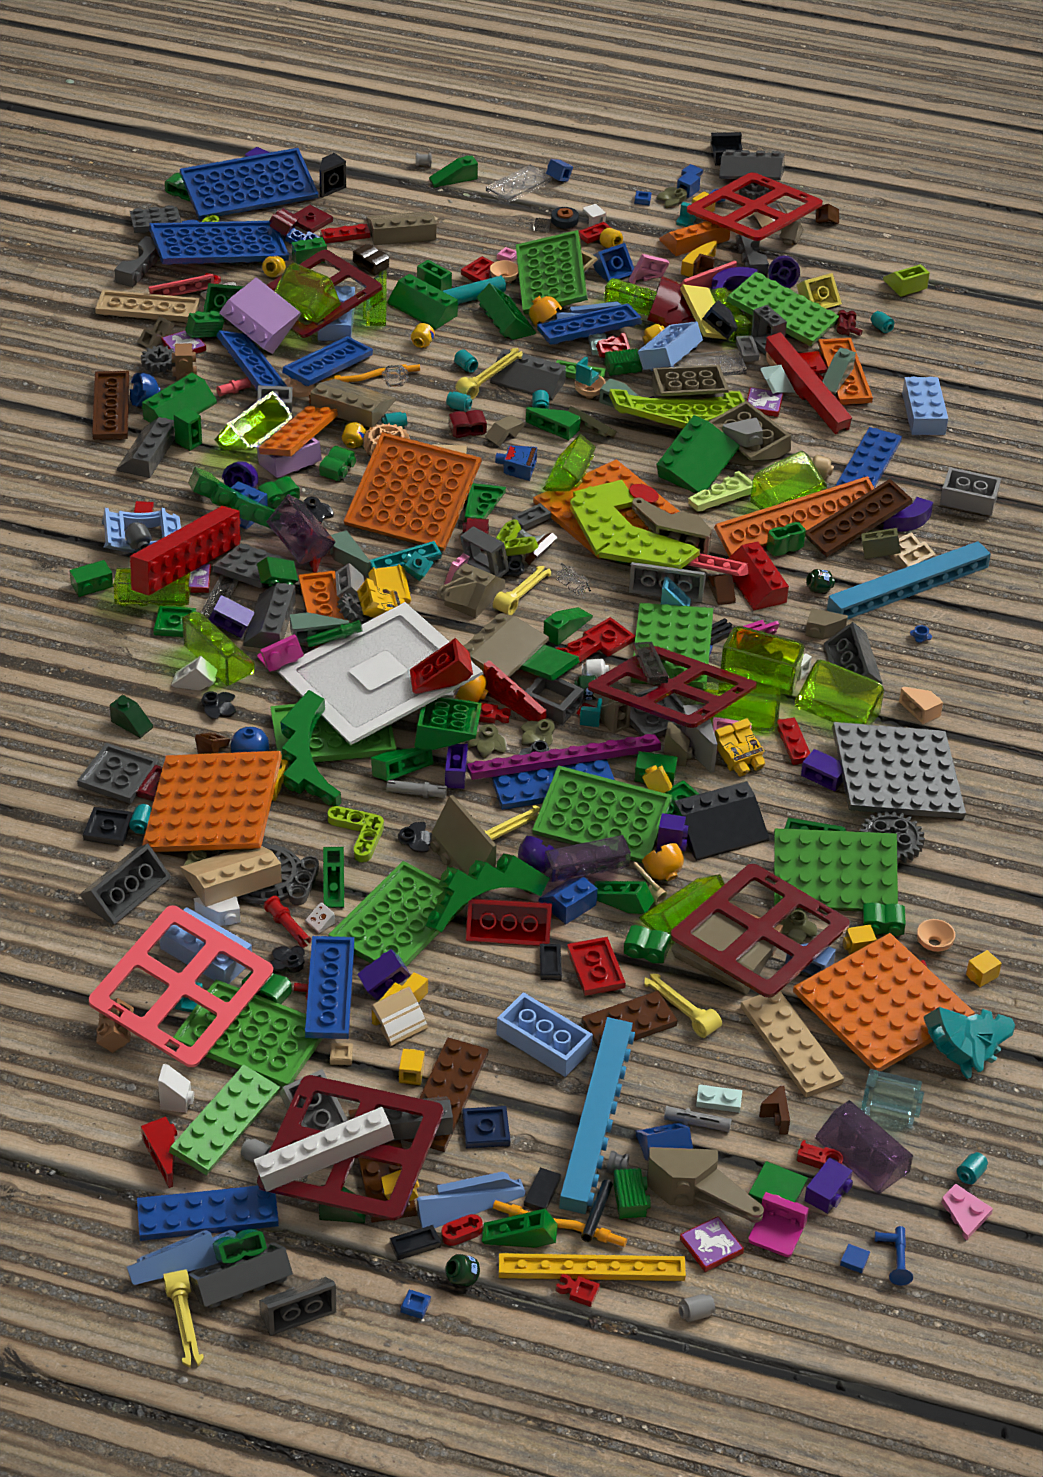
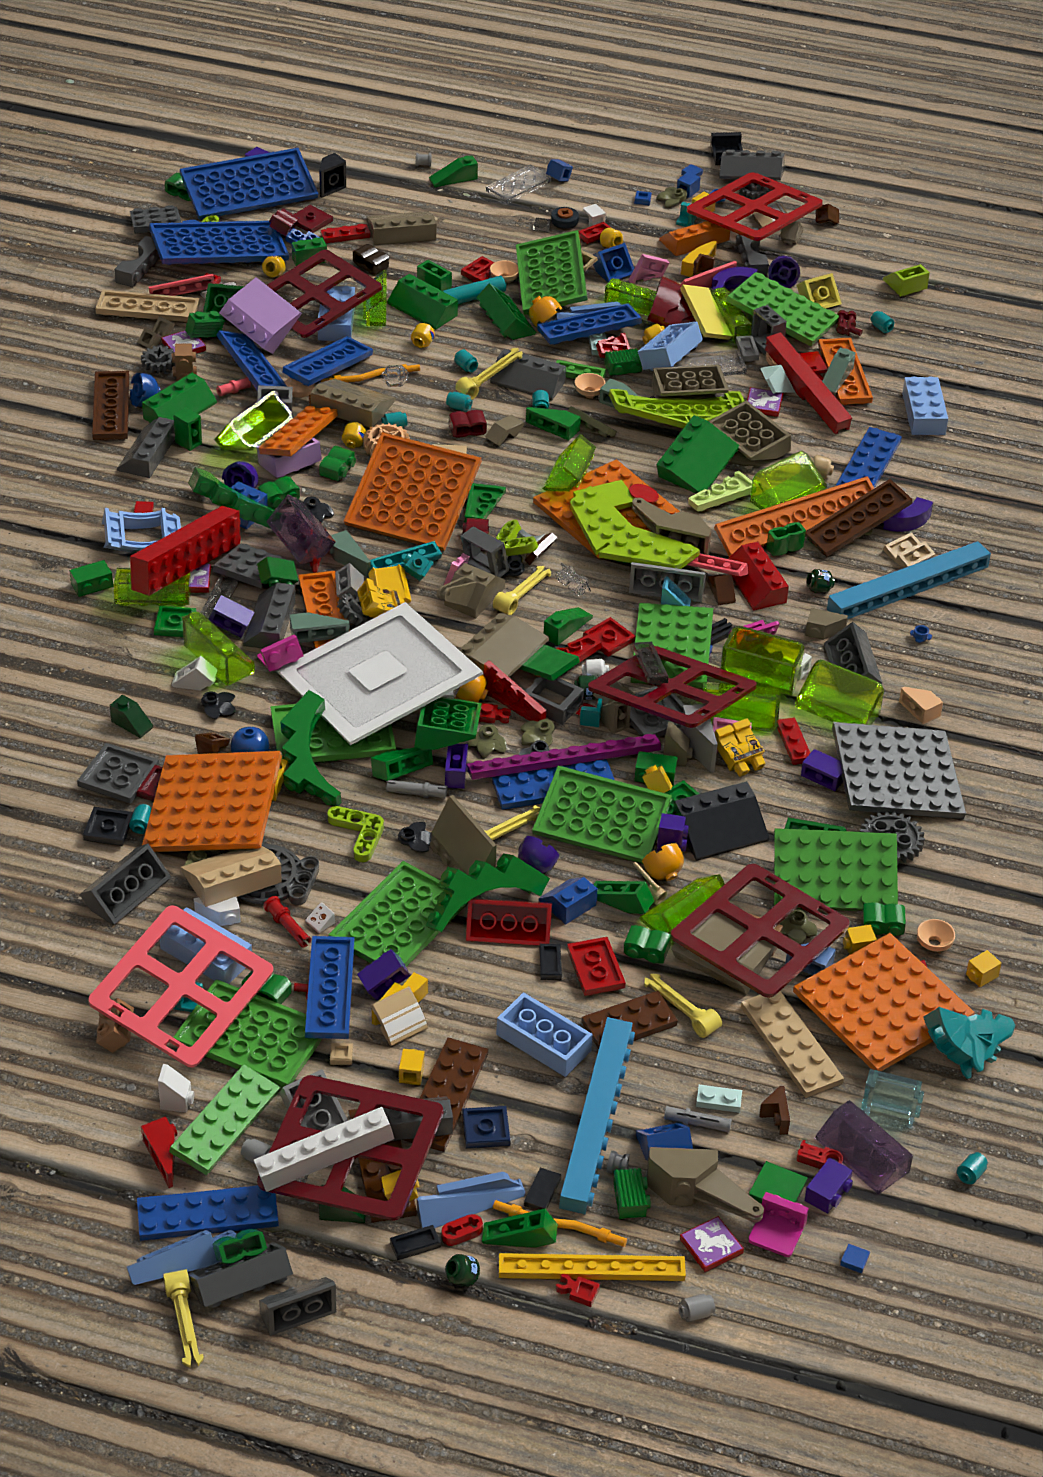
dark grey head [125,522,152,550] -> none
black plate [269,945,305,973] -> none
clear neon green windscreen [275,263,341,323] -> none
green axle [306,620,363,647] -> none
green slope [323,847,344,908] -> none
blue tile [401,1289,431,1319] -> none
red slope [410,638,473,694] -> none
blue torso [495,445,537,481] -> none
bright pink tile [497,247,517,262] -> none
dark grey plate [512,503,551,530] -> none
clear purple slope [543,835,631,883] -> none
teal panel [575,357,599,386] -> none
black piece [581,1179,613,1242] -> none
black slope [702,300,737,340] -> none
light grey slope [723,418,763,447] -> none
olive hinge [861,528,901,559] -> none
blue piece [875,1226,913,1286] -> none
light grey brick [940,467,1001,516] -> none
bright pink wing [941,1184,993,1240] -> none

